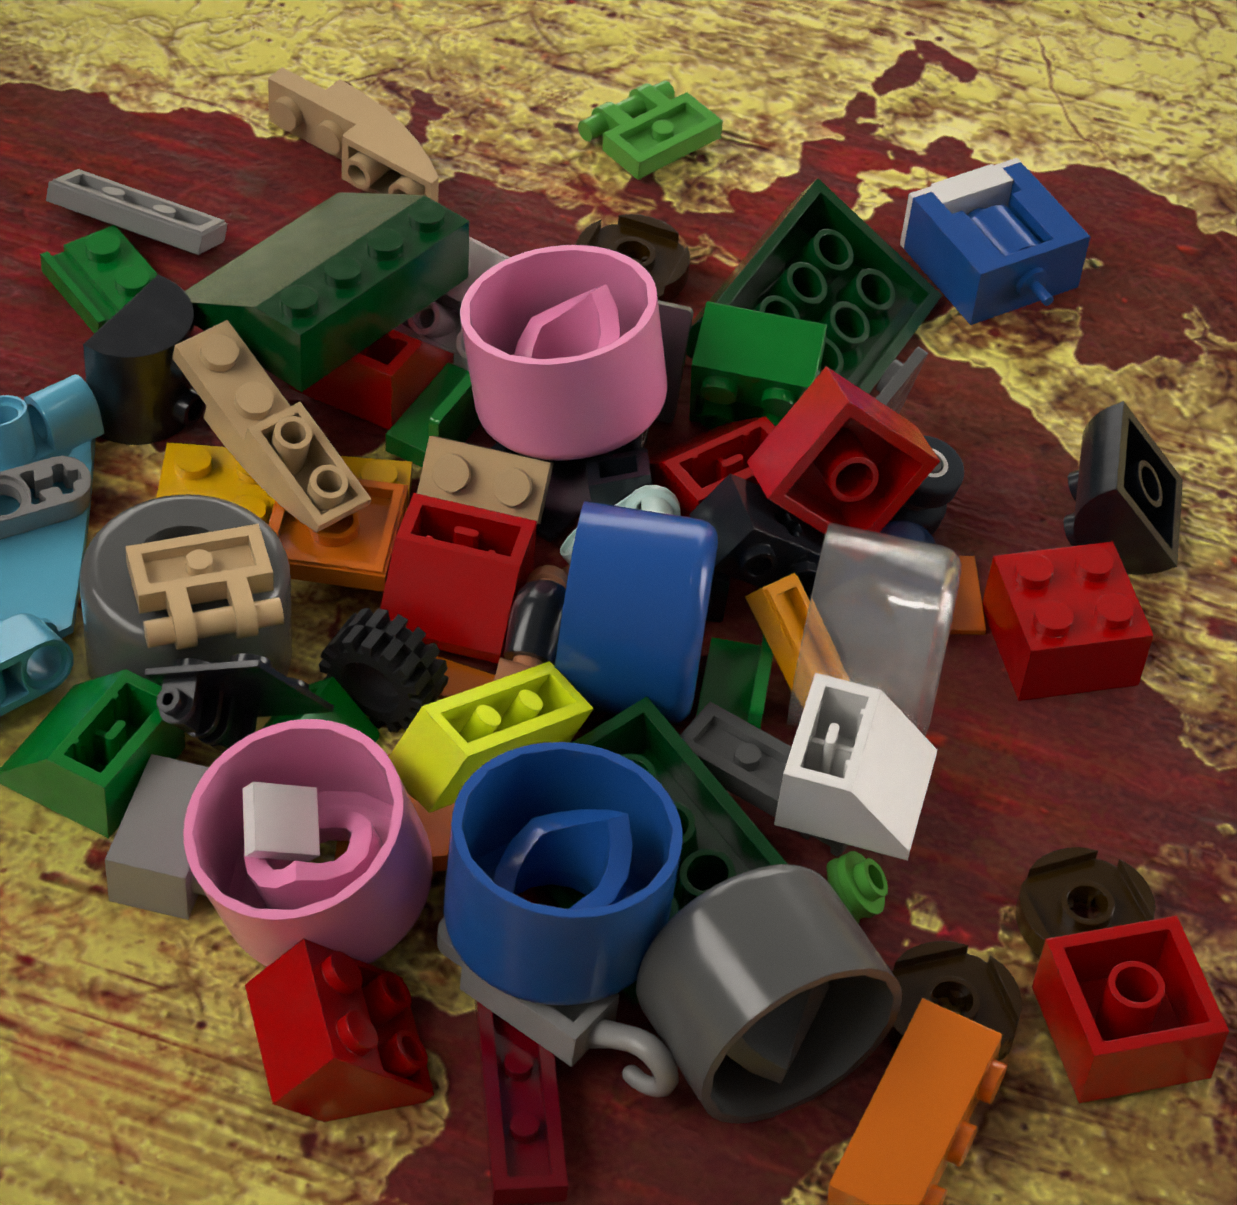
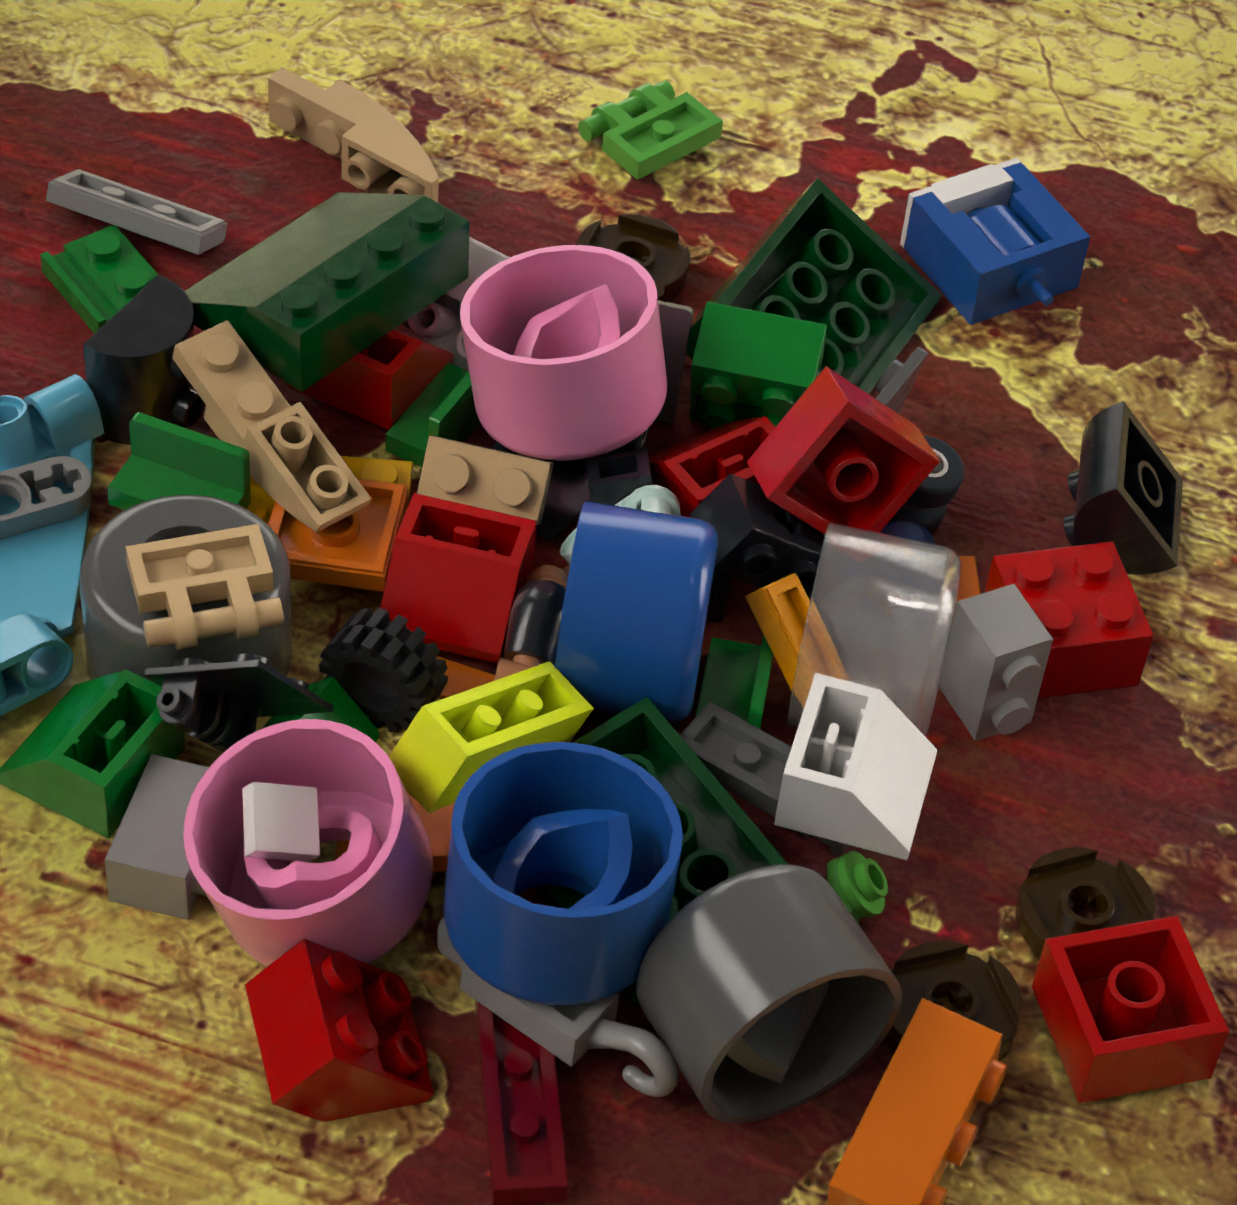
none -> green panel [107,412,251,510]
none -> light grey brick [938,584,1053,741]

